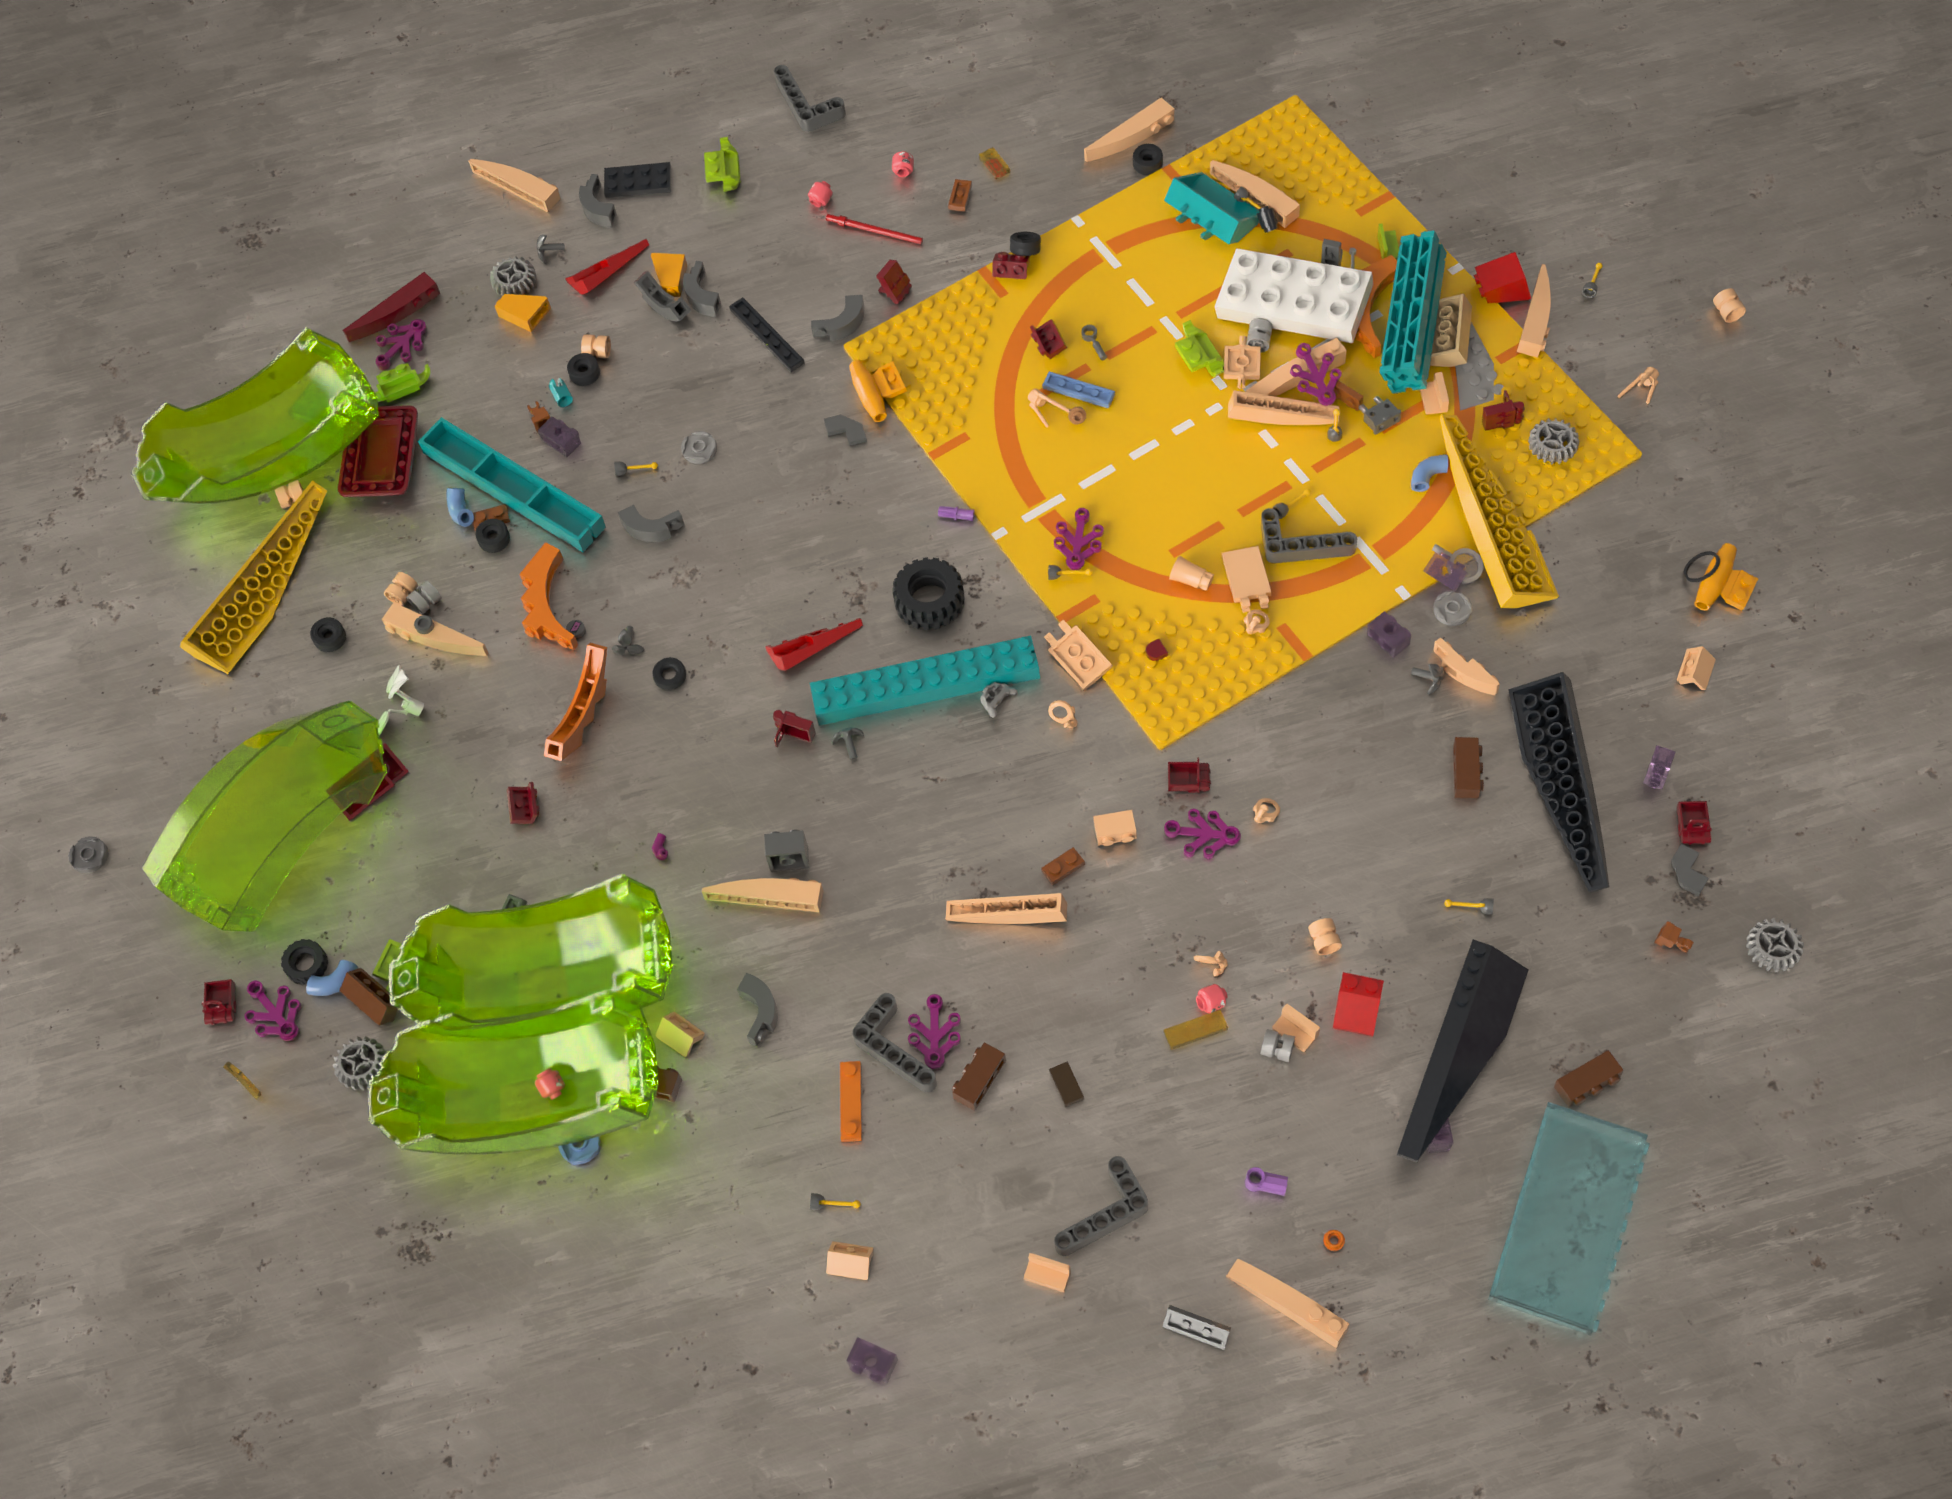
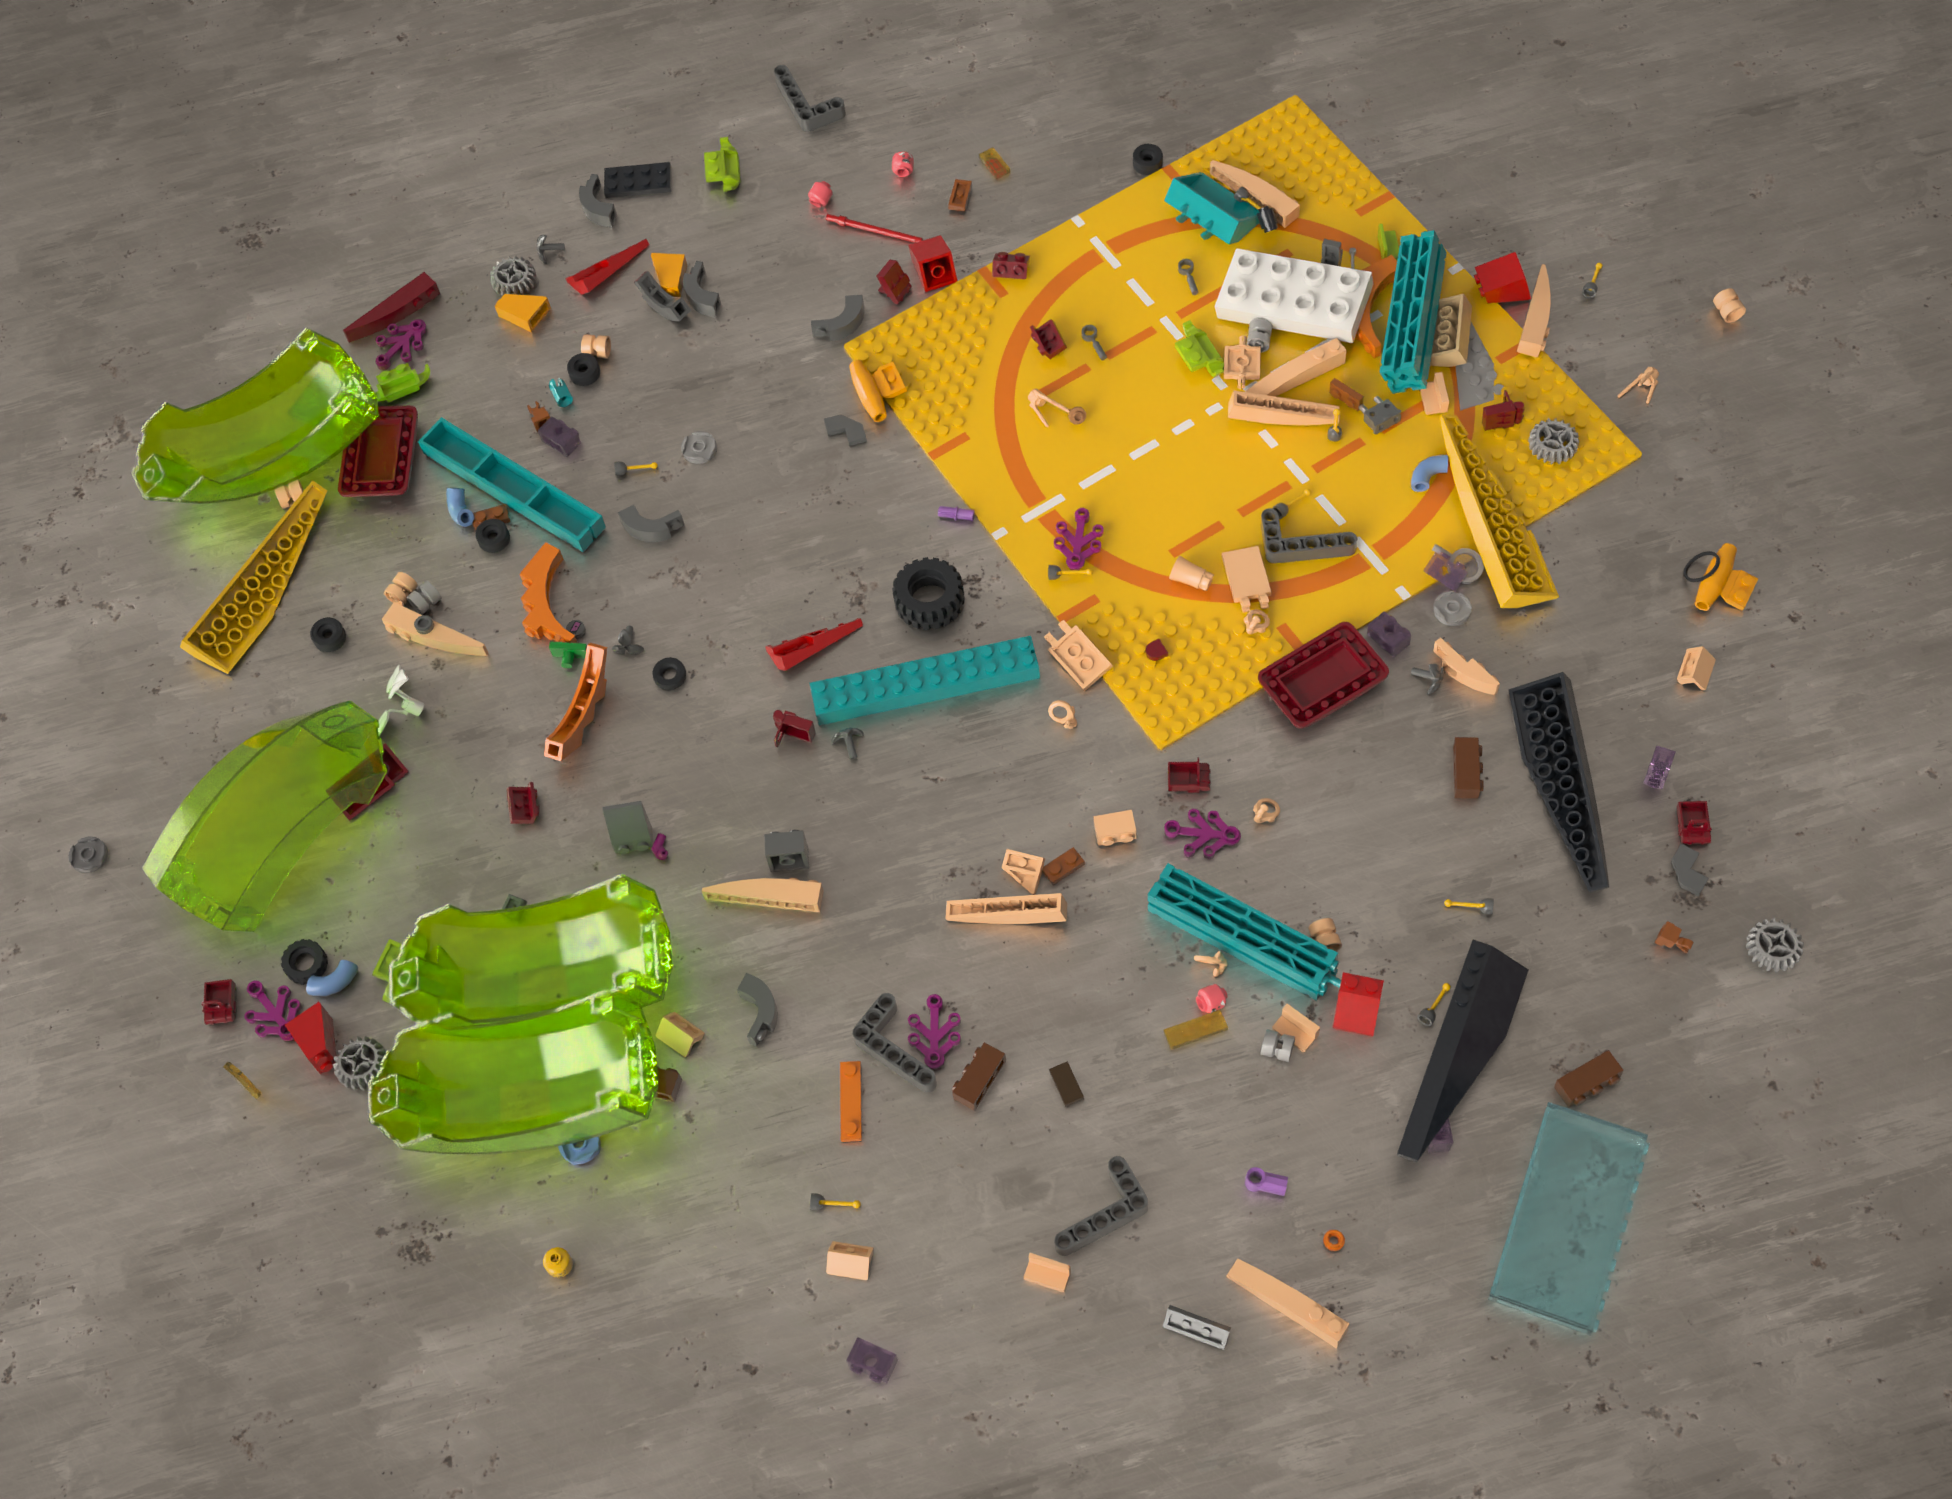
reddish brown brick [339,968,401,1026] -> none
light nougat slope [469,159,561,212] -> none
coral head [535,1068,565,1100] -> none
black tile [729,297,805,372] -> none
light grey piece [980,682,1017,718] -> none
black tyre [1010,231,1041,256] -> none
medium blue tile [1042,371,1115,409] -> none
light nougat slope [1084,97,1174,162] -> none
magenta plant [1290,343,1342,406] -> none
none -> red slope [285,1001,337,1075]
none -> yellow head [543,1247,573,1278]
none -> green tile [549,641,587,668]
none -> dark grey slope [602,801,653,854]
none -> red slope [908,235,958,292]
none -> light nougat wing [1002,849,1045,895]
none -> teal piece [1148,863,1341,1001]
none -> dark grey piece [1178,259,1198,295]
none -> dark red wedge [1258,622,1389,728]
none -> dark grey hinge [1417,983,1451,1026]

